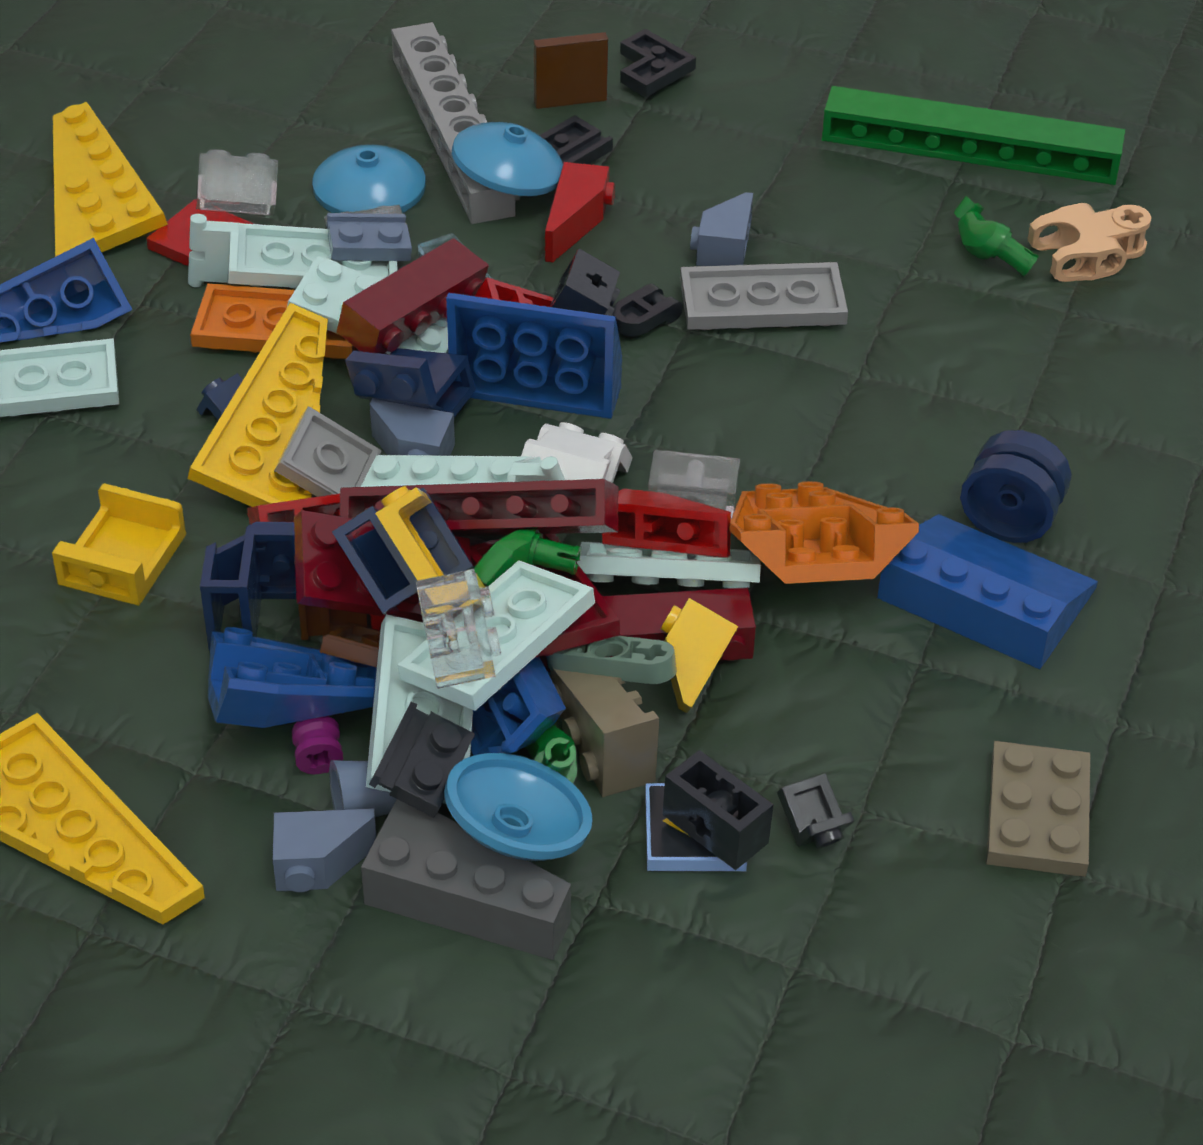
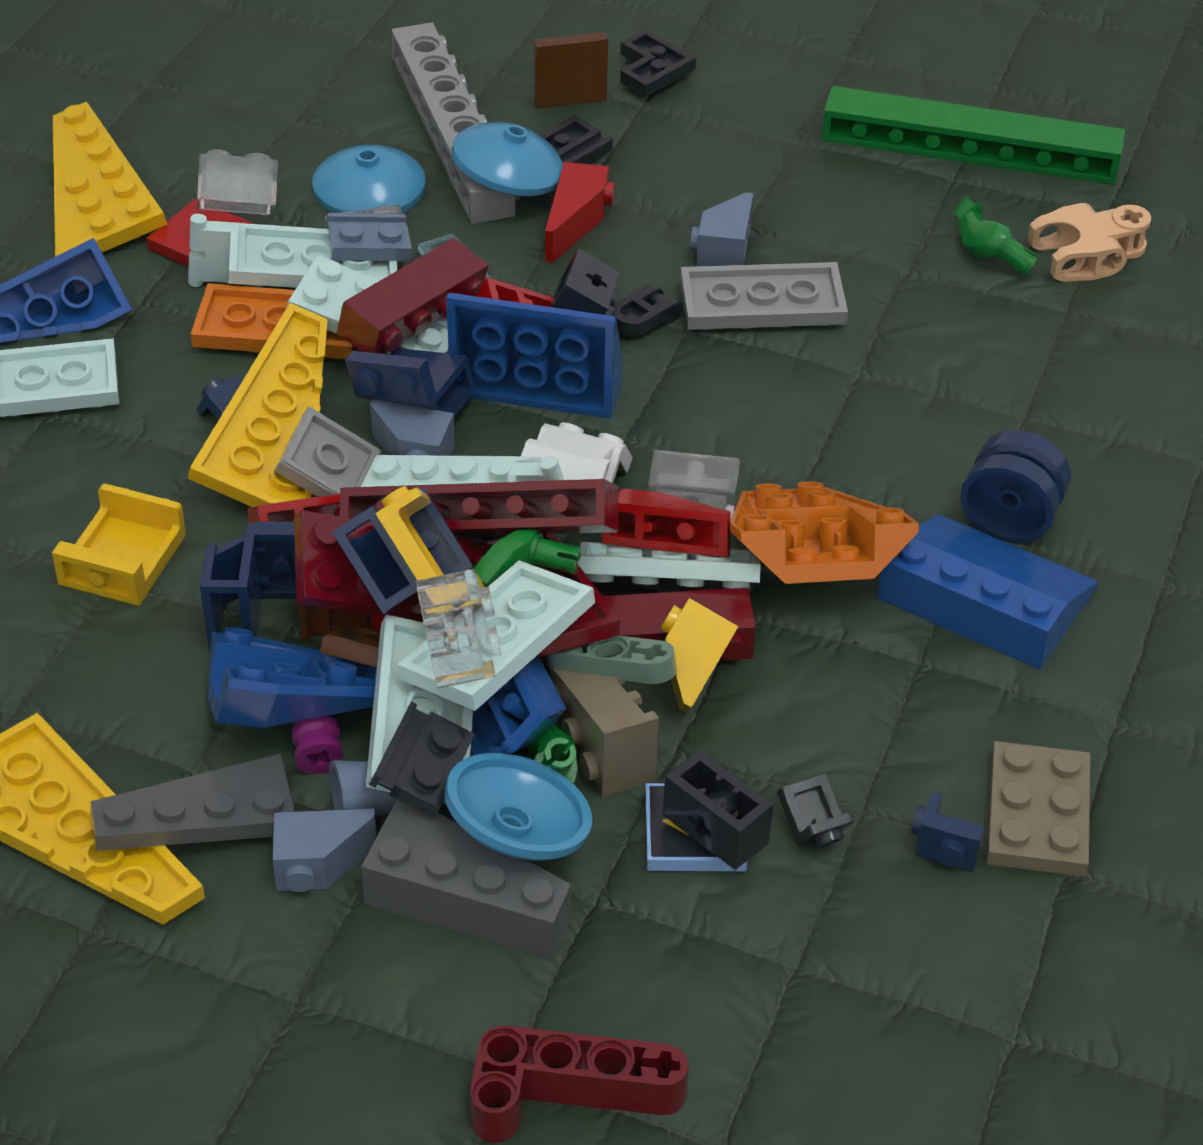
none -> dark grey wing [90,754,295,851]
none -> dark red beam [470,1026,689,1143]
none -> dark blue bracket [911,791,984,872]

